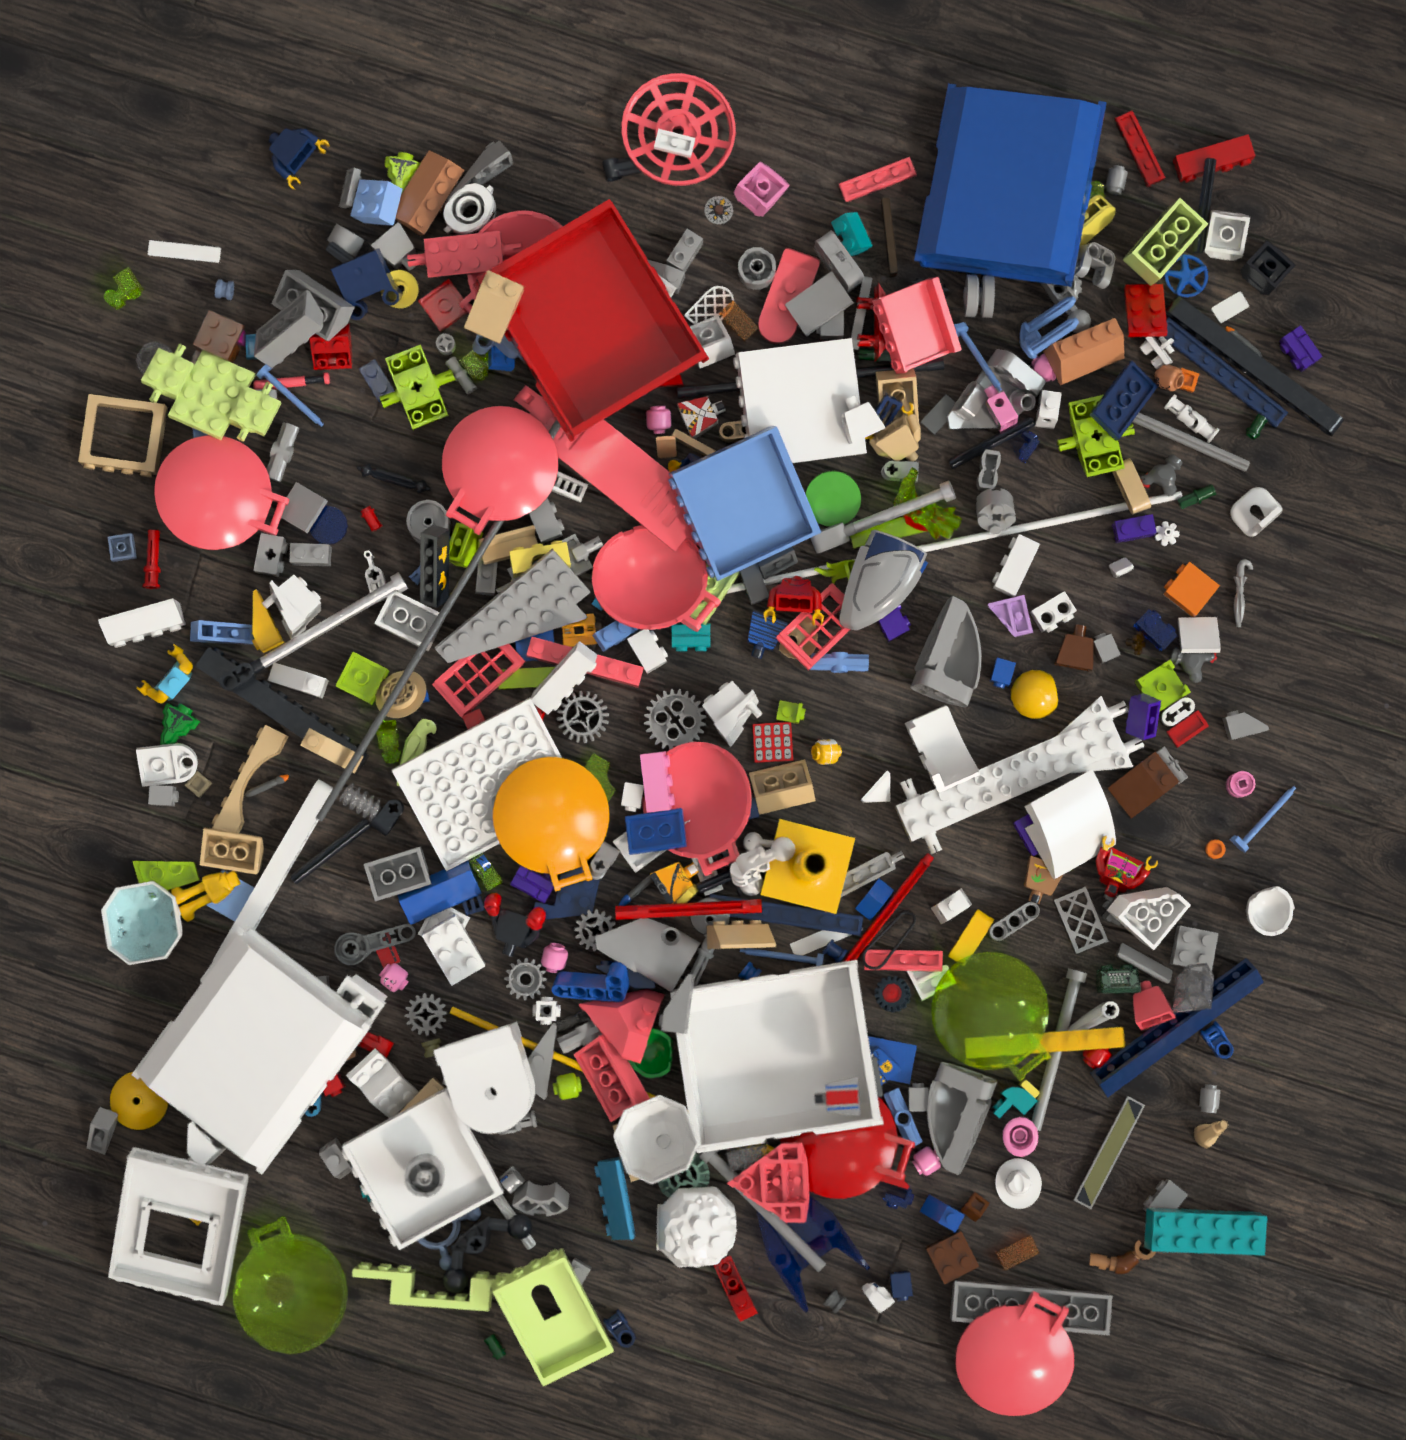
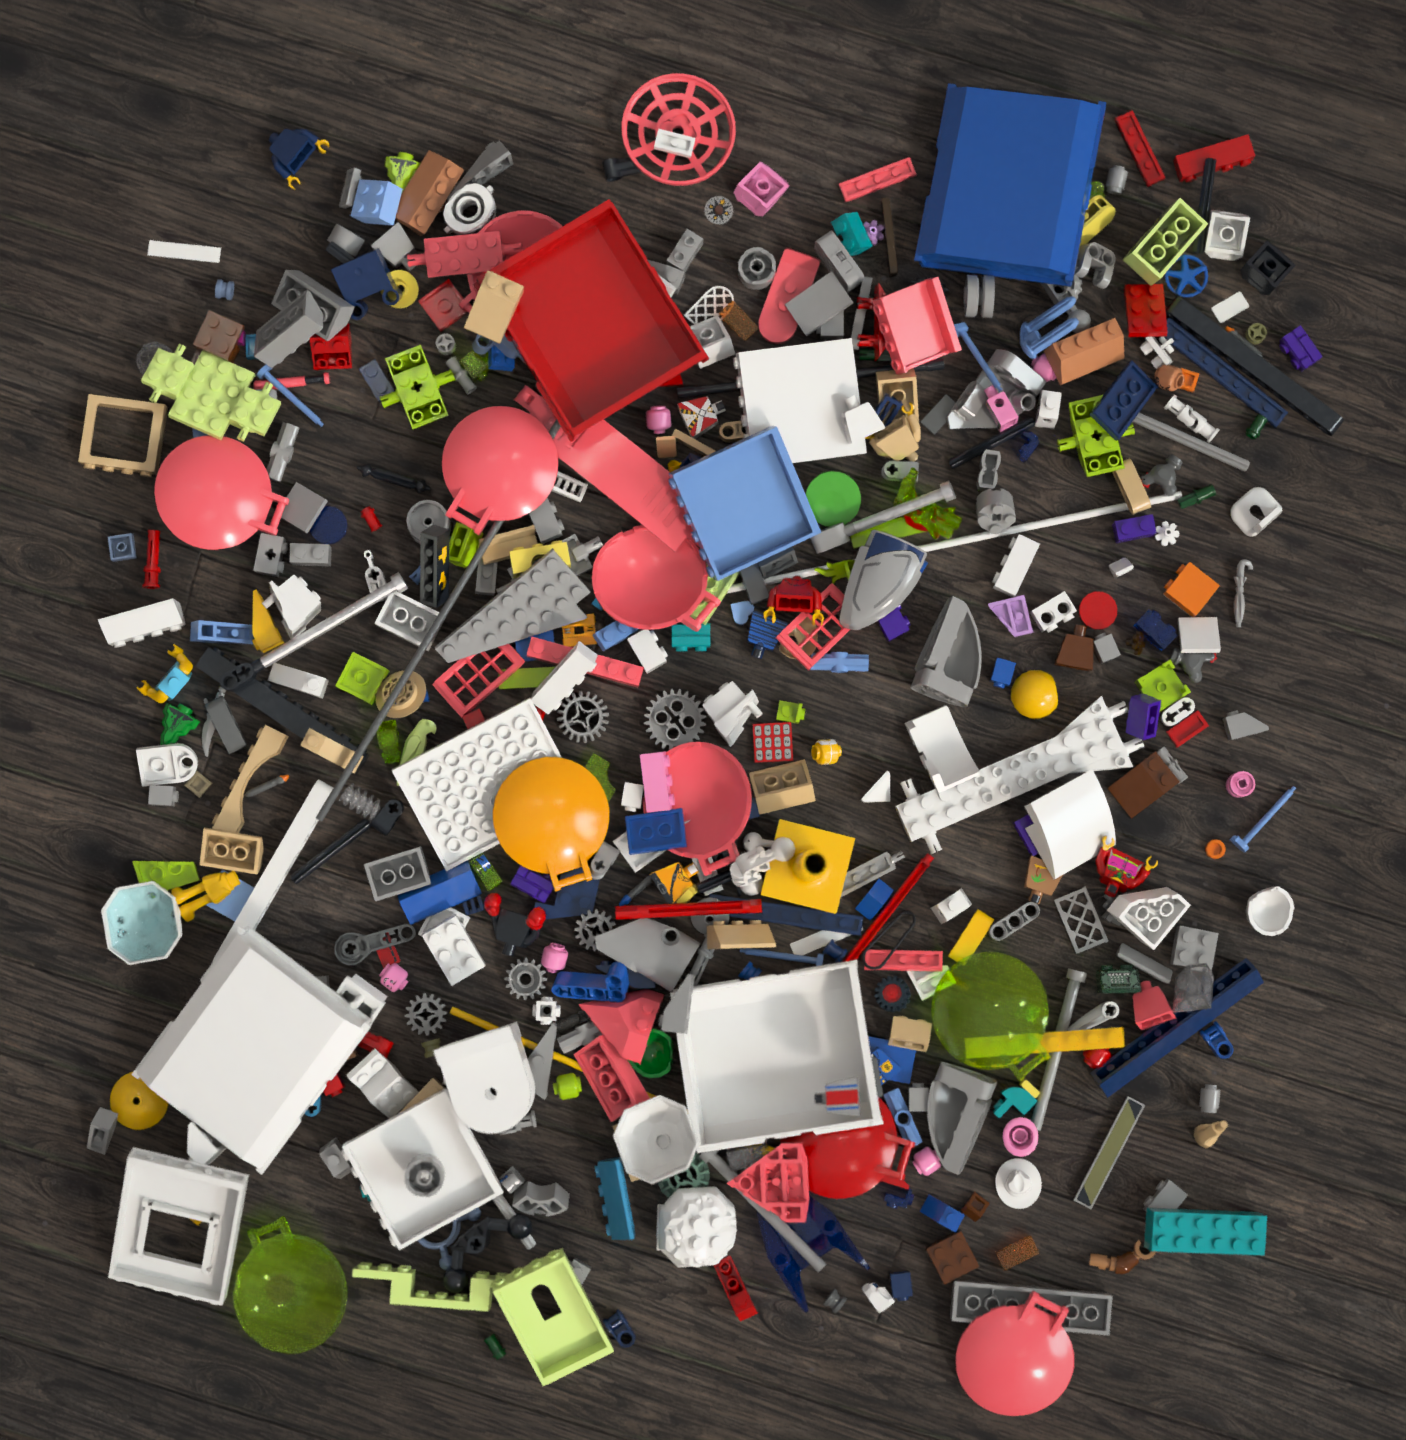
clear neon green brick [104,267,144,310] -> none
none -> light grey piece [202,686,226,757]
none -> dark grey beam [205,696,247,754]
none -> light blue tile [731,601,754,625]
none -> lavender plant [863,220,884,245]
none -> tan brick [888,1016,932,1052]
none -> red tile [1079,591,1117,630]
none -> olive wheel [1245,323,1267,345]

